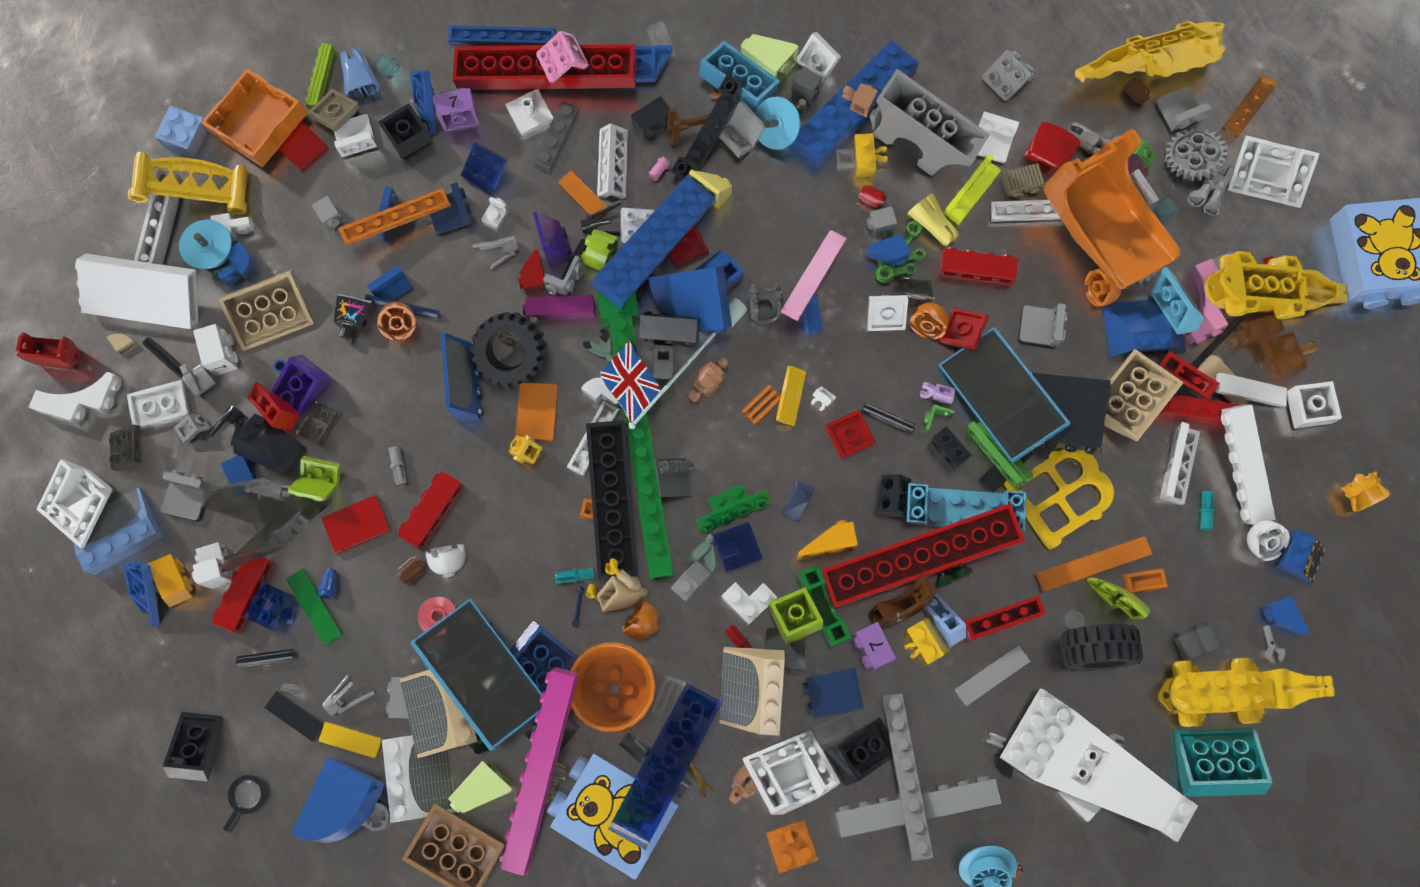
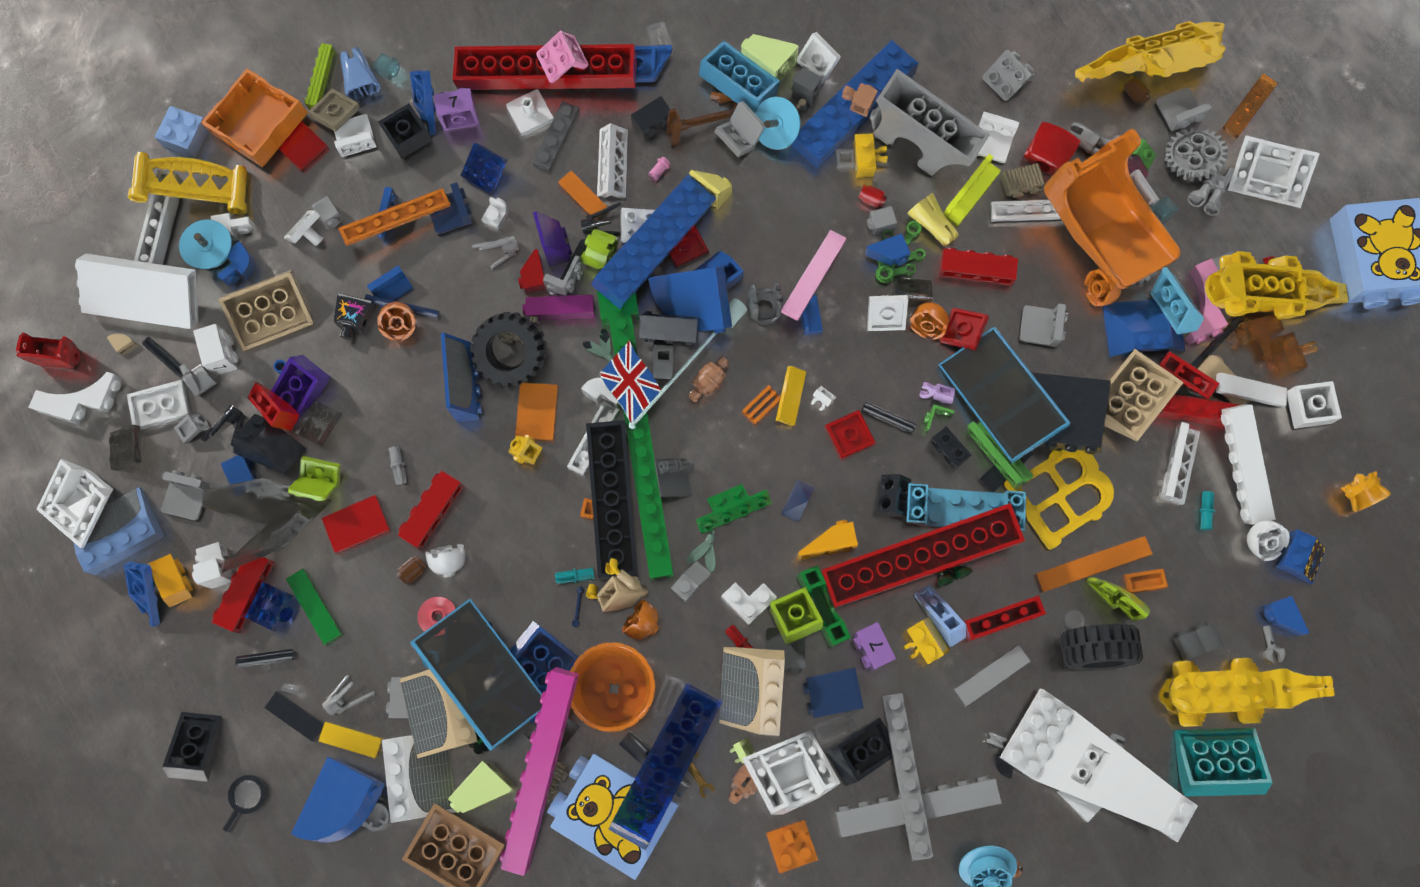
blue cone [317,568,337,599] -> none
blue tile [448,26,556,46] -> none
black slope [671,74,743,179] -> none
clear blue plate [712,522,763,572] -> none
reddish brown arch [869,575,936,629] -> none
none -> white tile [284,210,323,246]
none -> yellowish green tile [730,737,756,763]

